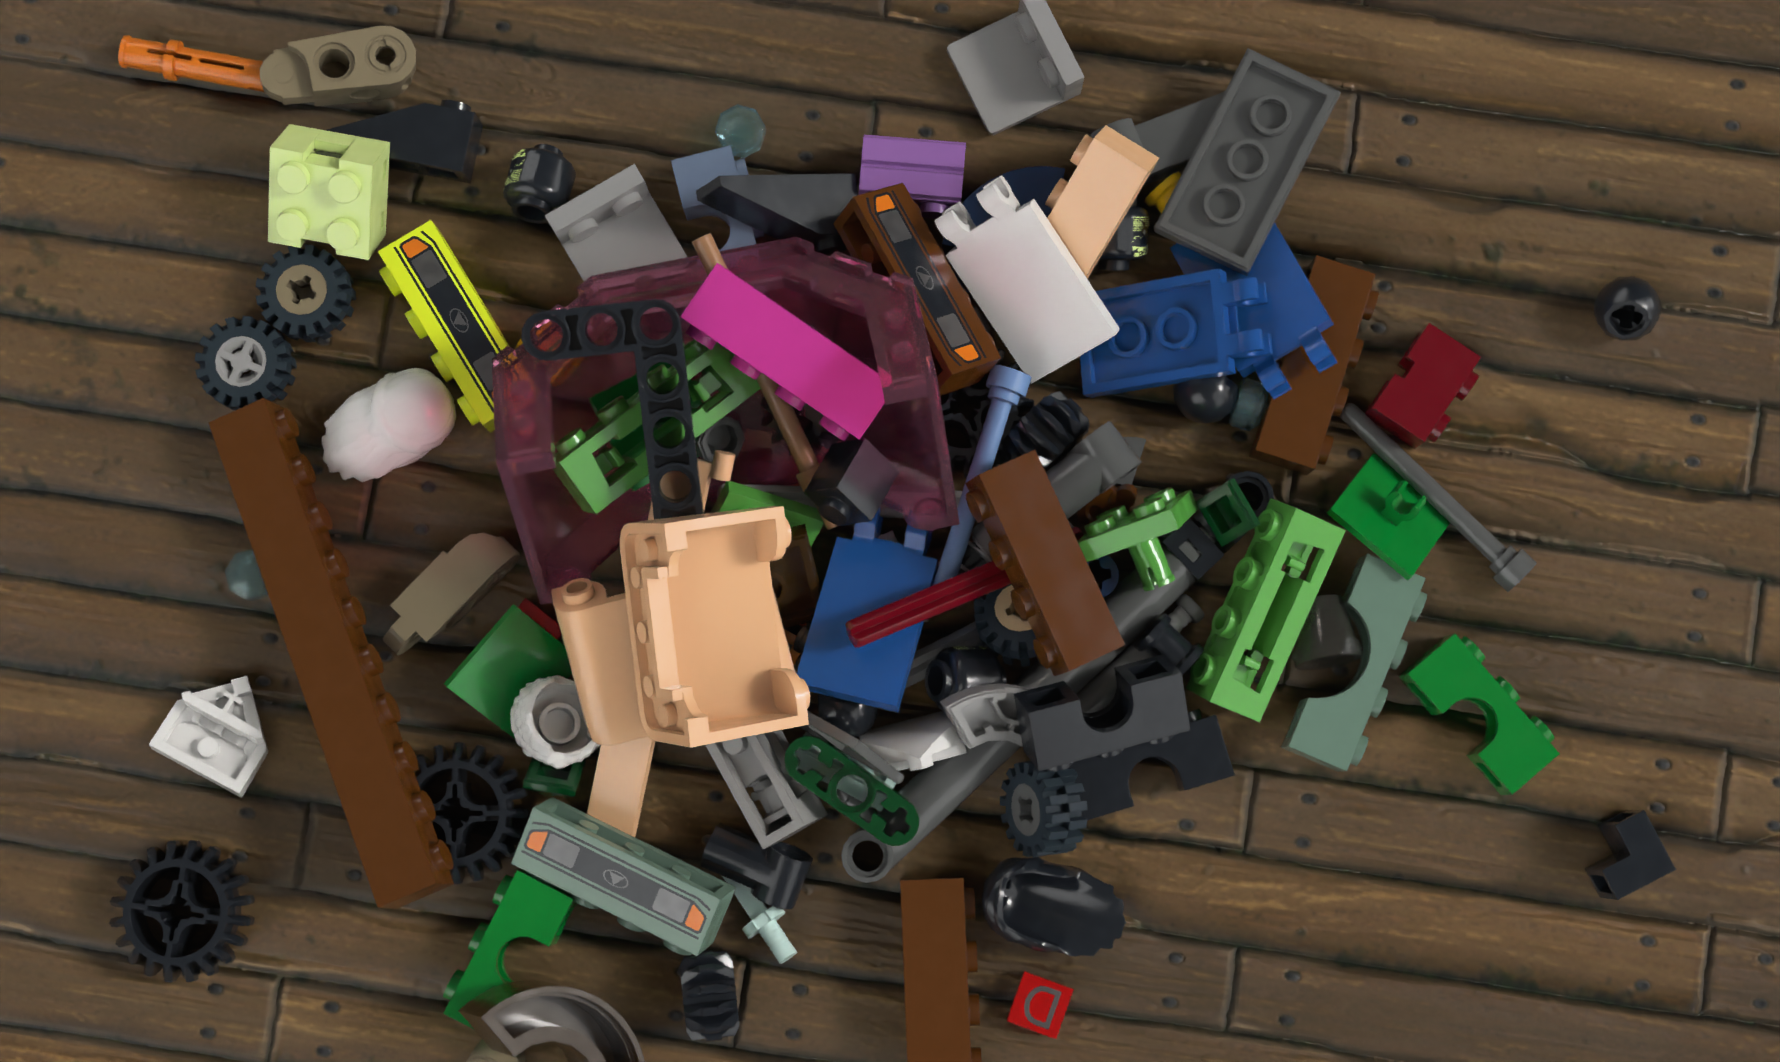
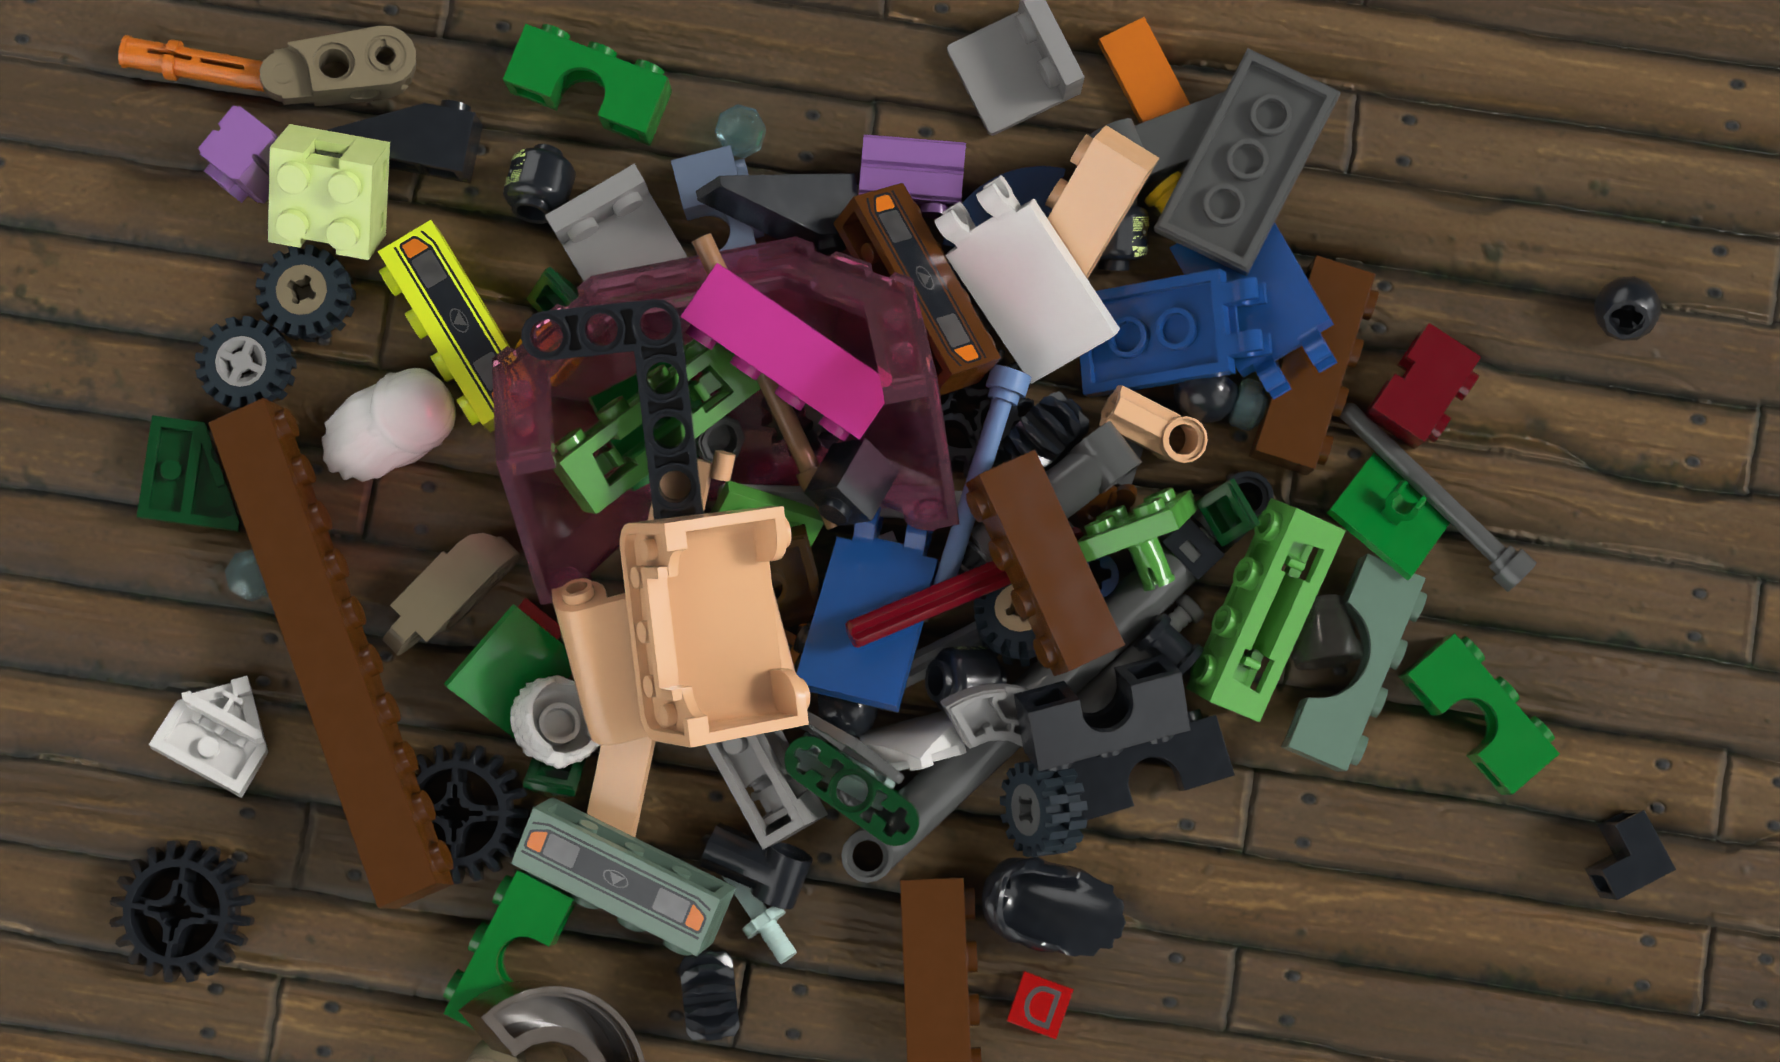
none -> dark green wing [137,415,241,532]
none -> medium lavender brick [198,106,278,203]
none -> green arch [503,24,672,146]
none -> dark green slope [527,267,584,336]
none -> orange tile [1098,17,1190,124]
none -> light nougat piece [1099,385,1208,463]

